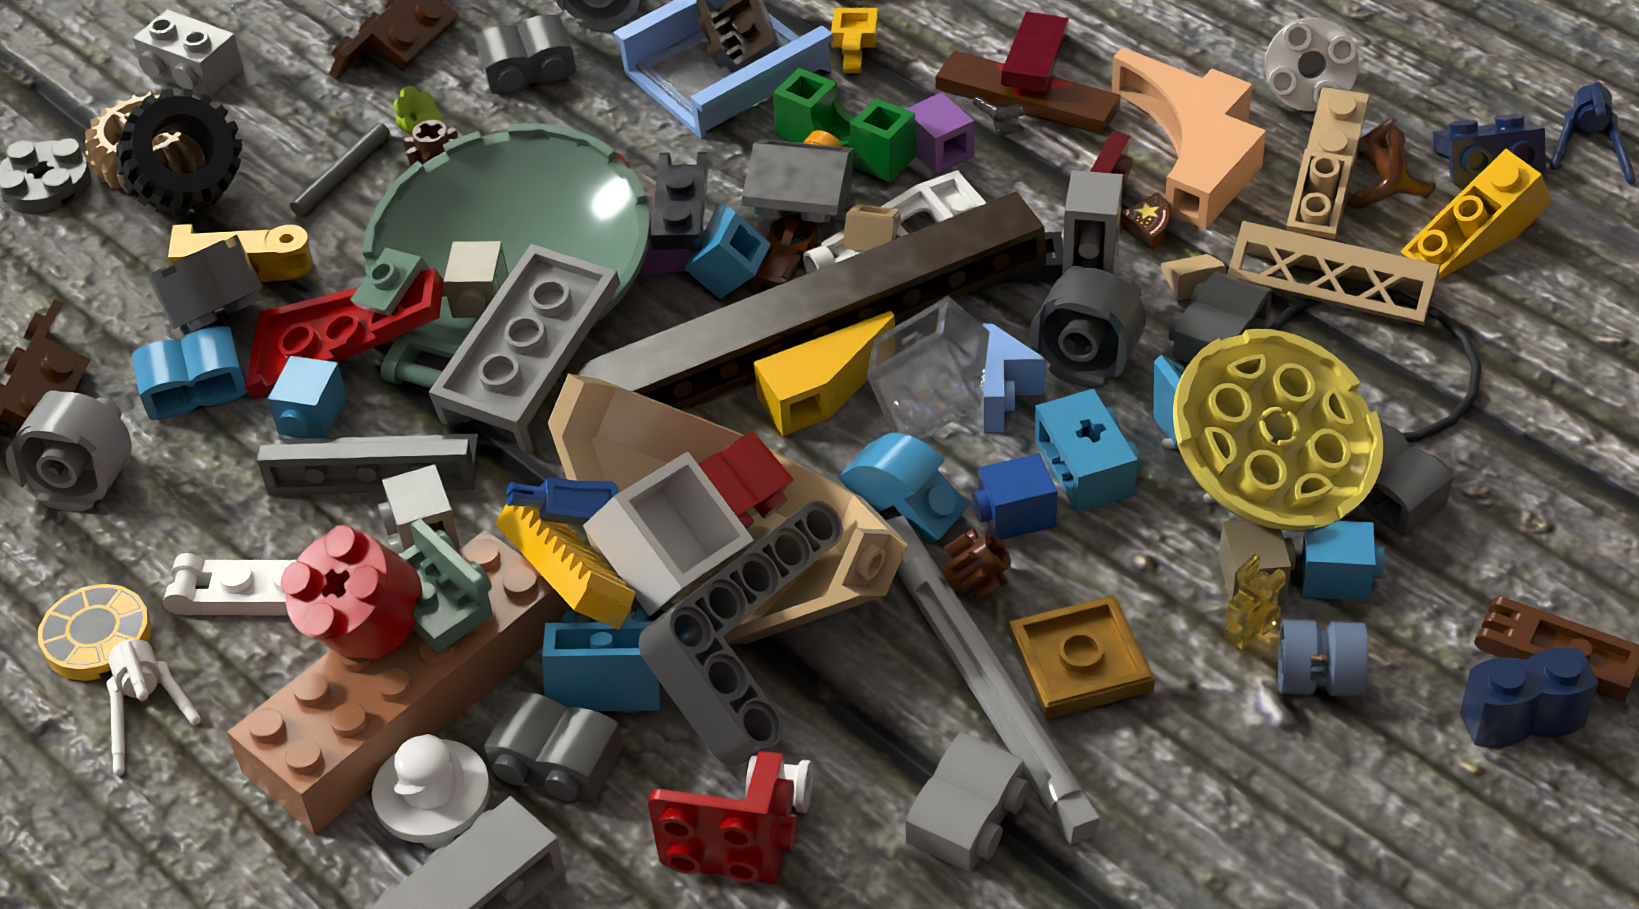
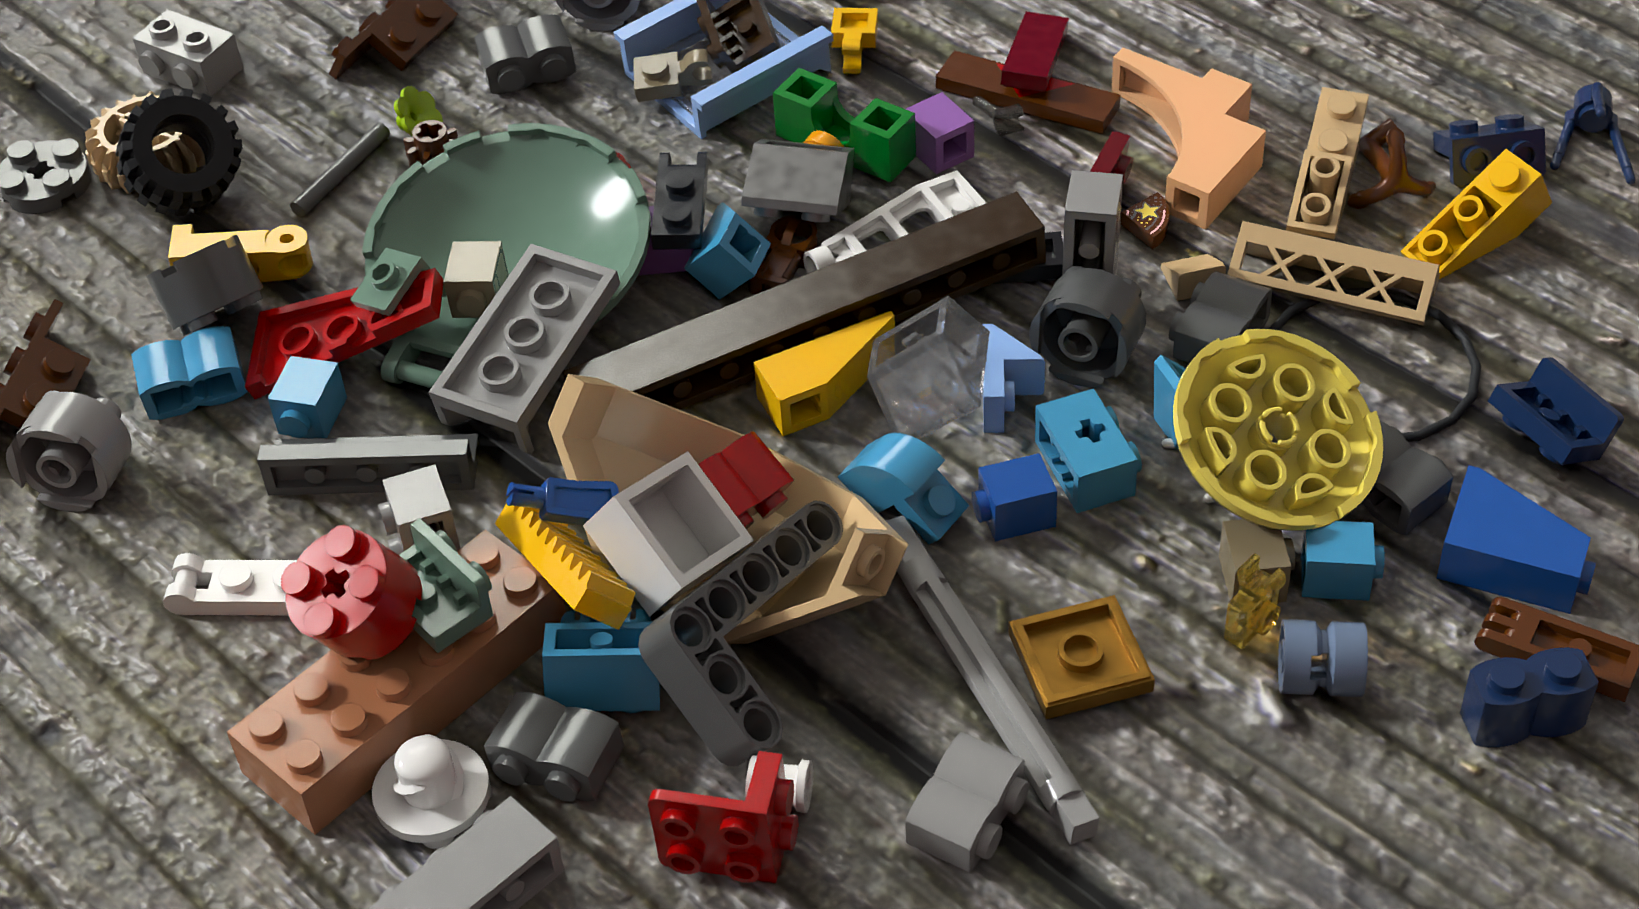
tile [38,584,152,681] -> none
white plant [106,639,201,776] -> none
tan slope [843,204,902,251] -> none
reddish brown gear [942,528,1011,601] -> none
white plate [1265,17,1359,111] -> none
none -> dark tan plate [633,49,713,102]
none -> blue slope [1437,465,1596,614]
none -> dark blue bracket [1488,357,1624,465]

